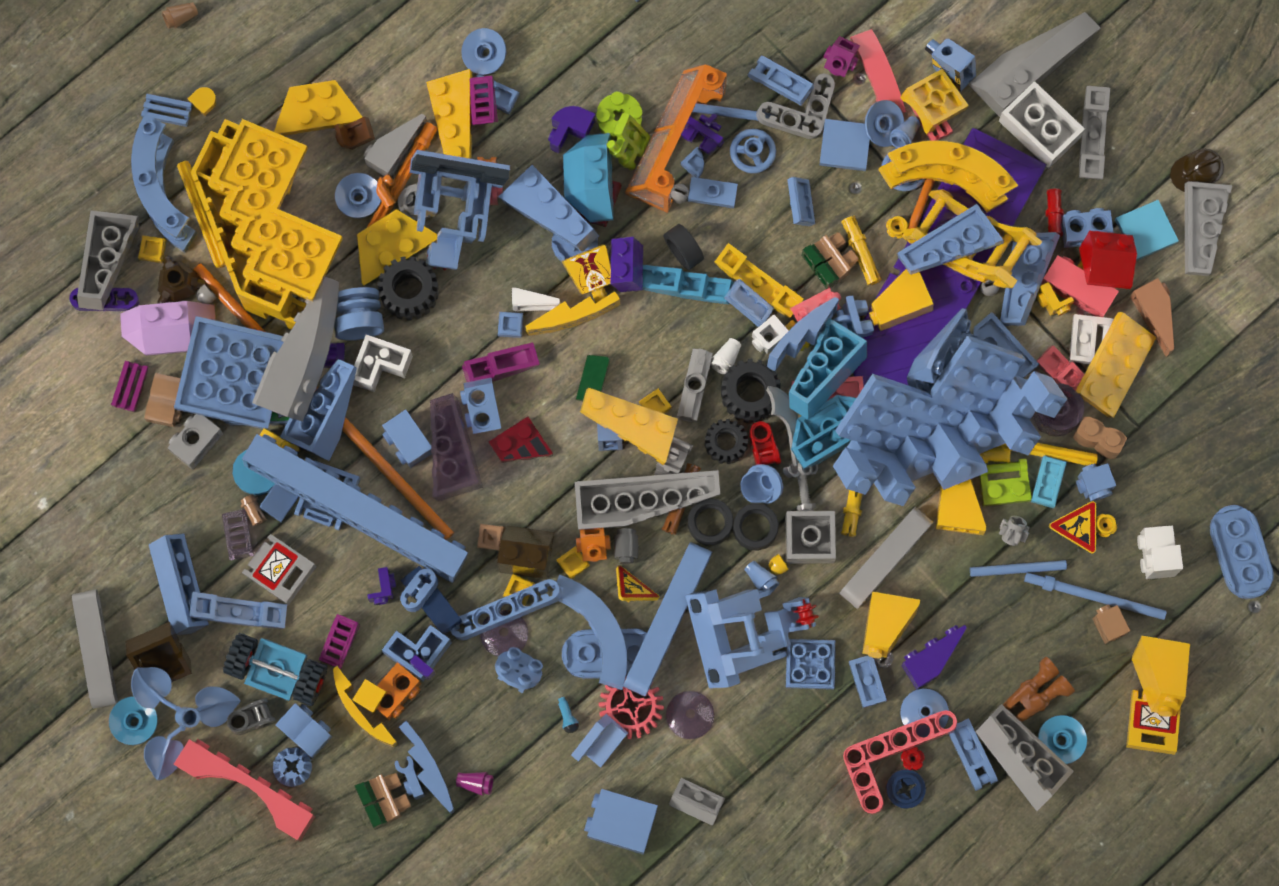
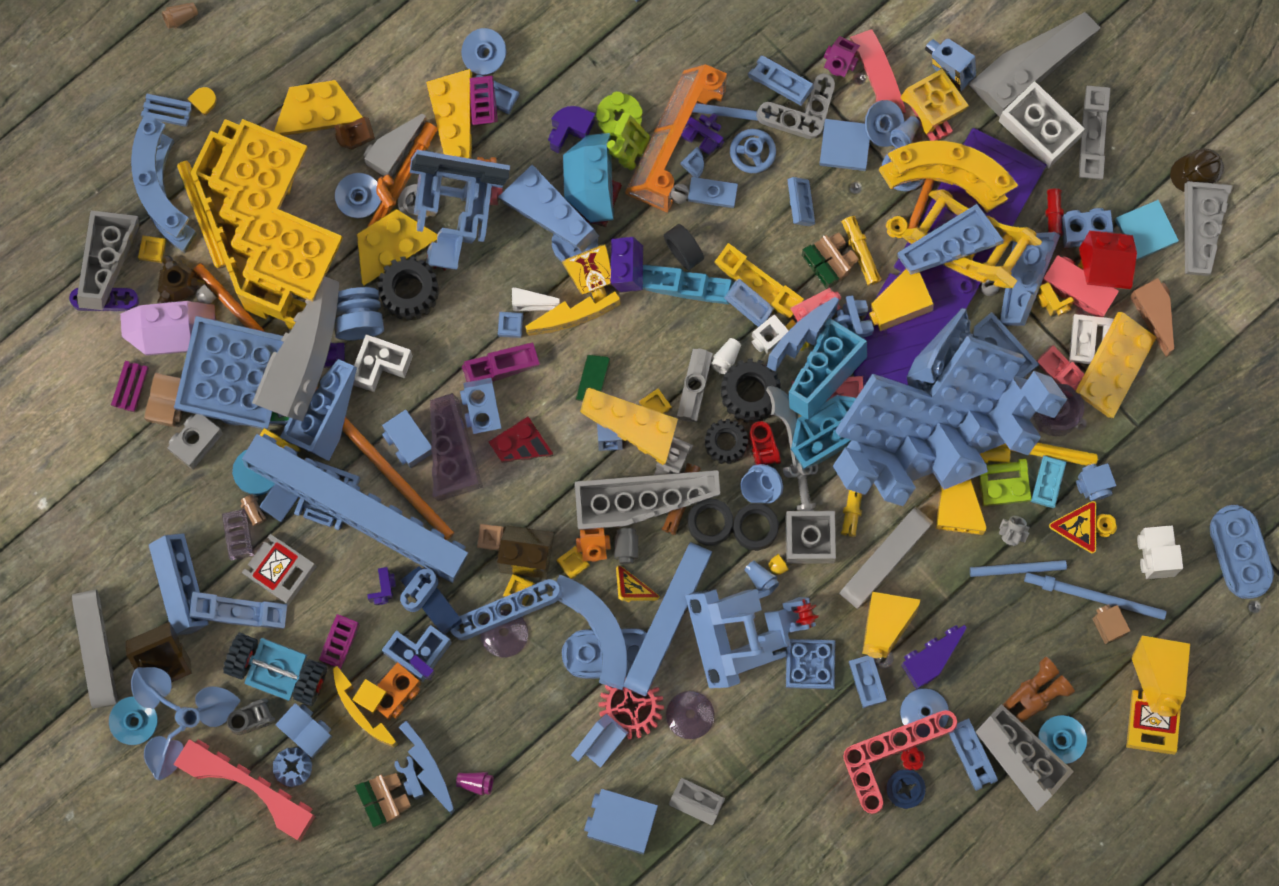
medium blue plate [495,647,543,693] -> none
dark azure piece [558,697,579,733] -> none
medium nougat brick [1073,417,1127,459] -> none

